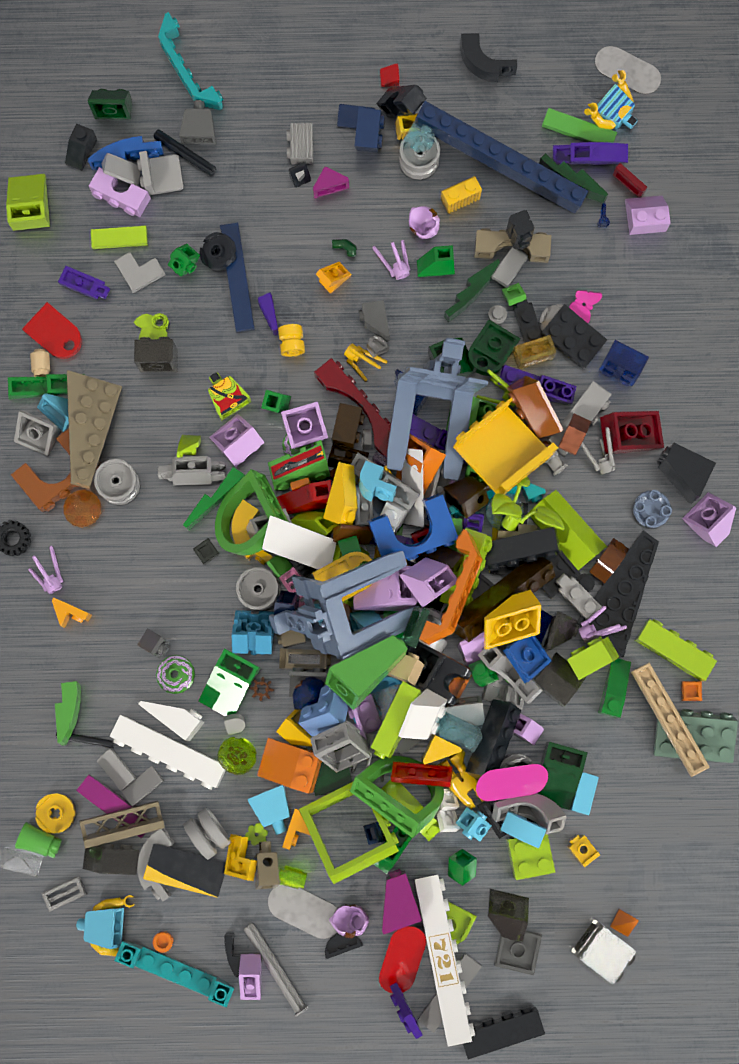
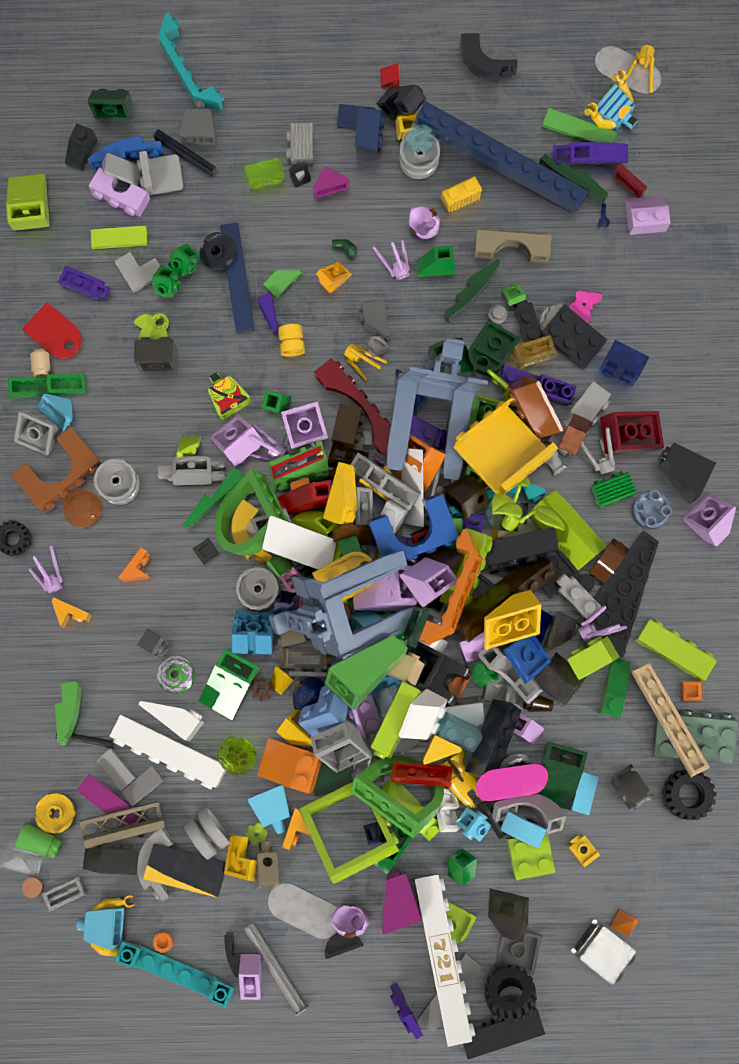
dark tan wing [67,370,122,489] -> none
light grey tile [223,714,245,735] -> none
clear neon green brick [279,865,308,889] -> none
medium azure brick [359,461,397,502] -> none
red sticker [379,926,426,993] -> none
light grey slope [492,247,528,288] -> none
black brick [506,210,535,249] -> none
none -> nougat tile [22,877,43,898]
none -> orange slope [118,547,150,582]
none -> green brick [152,265,181,298]
none -> clear neon green bracket [244,157,285,189]
none -> lavender plant [249,424,287,462]
none -> bright green slope [264,270,303,297]
none -> yellow slope [270,666,293,695]
none -> black tyre [484,965,537,1024]
none -> dark brown cone [523,695,554,712]
none -> green brick [591,471,637,509]
none -> clear smoke brick [610,764,654,810]
none -> yellow plant [624,45,655,93]
none -> black tyre [662,770,717,820]

